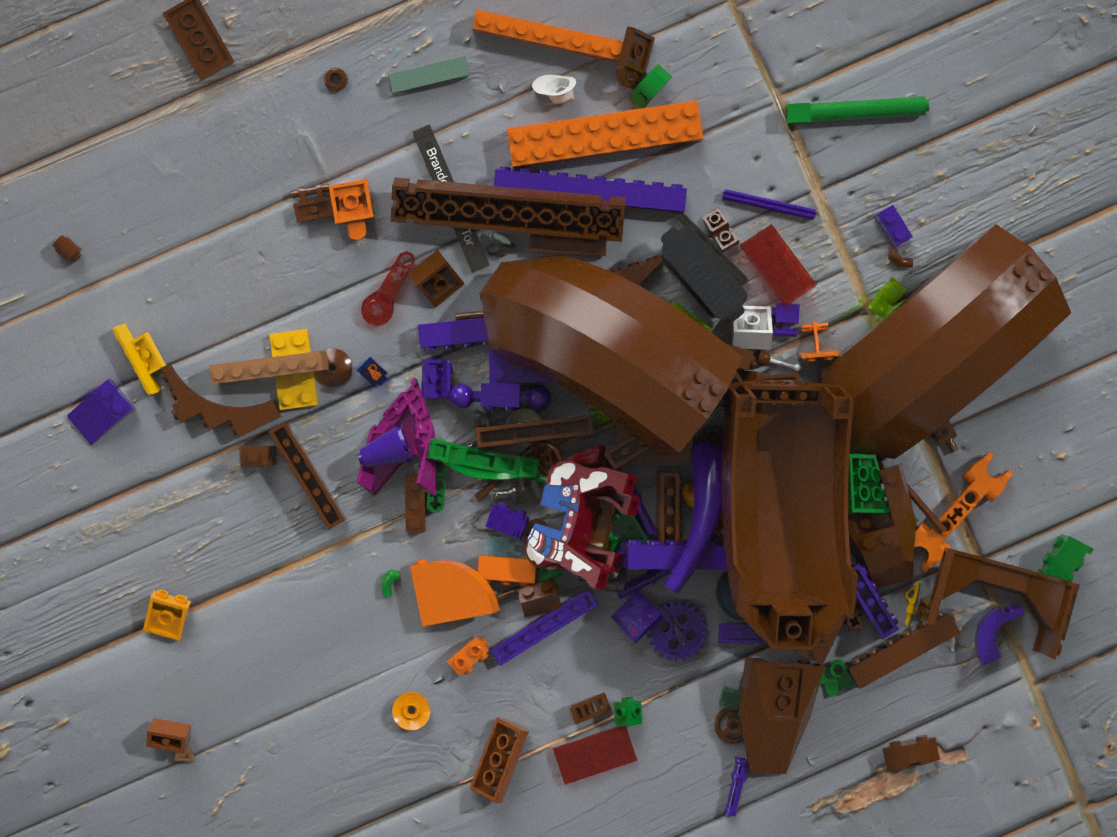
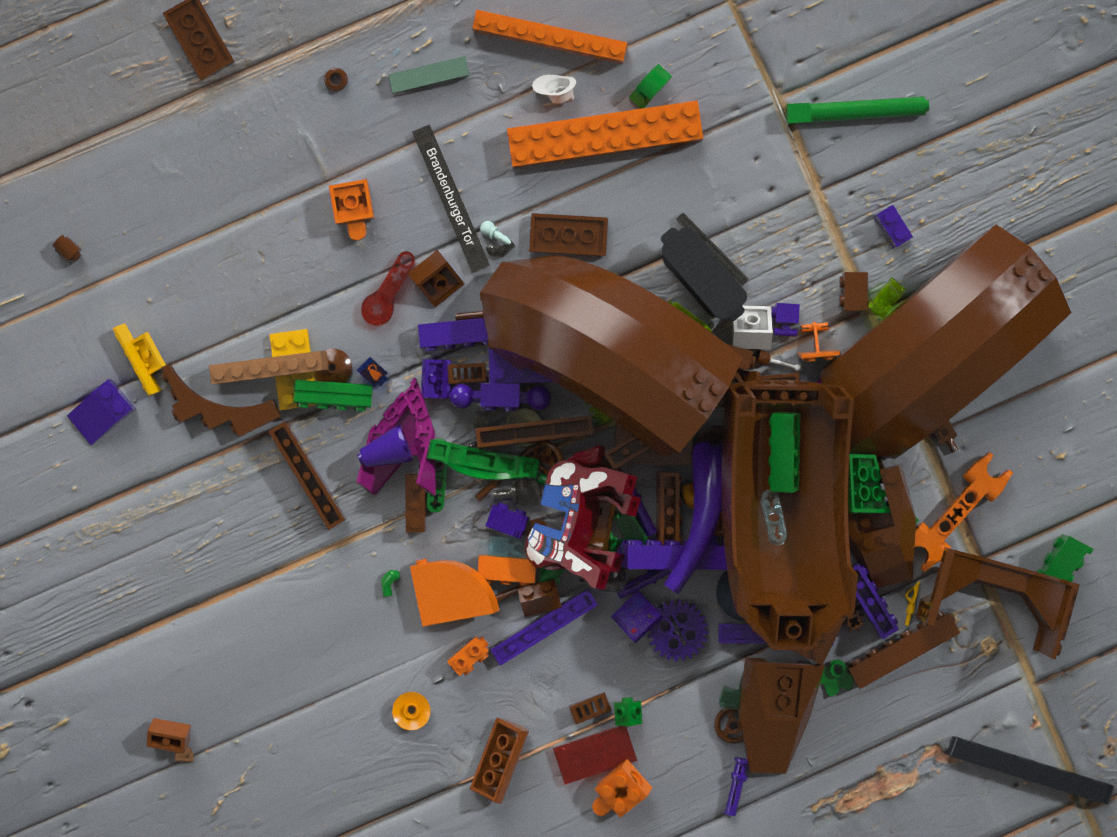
light orange plate [143,590,191,641] -> none
reddish brown torso [239,446,276,466] -> none
reddish brown plate [291,183,334,223] -> none
reddish brown brick [391,177,626,242] -> none
dark purple brick [494,166,687,213] -> none
reddish brown slope [609,255,663,285] -> none
reddish brown tile [616,26,655,89] -> none
reddish brown slope [702,208,739,253] -> none
dark purple axle [722,189,816,220] -> none
clear red plate [740,224,817,307] -> none
reddish brown brick [883,735,940,771] -> none
reddish brown arm [888,248,913,268] -> none
reddish brown bar [907,483,947,534] -> none
dark purple arch [974,604,1024,665] -> none
none -> green brick [292,380,372,411]
none -> reddish brown slope [447,363,487,384]
none -> orange brick [592,759,653,818]
none -> clear light blue beam [761,490,787,546]
none -> green brick [768,412,801,493]
none -> reddish brown brick [839,272,868,311]
none -> black beam [947,736,1115,805]

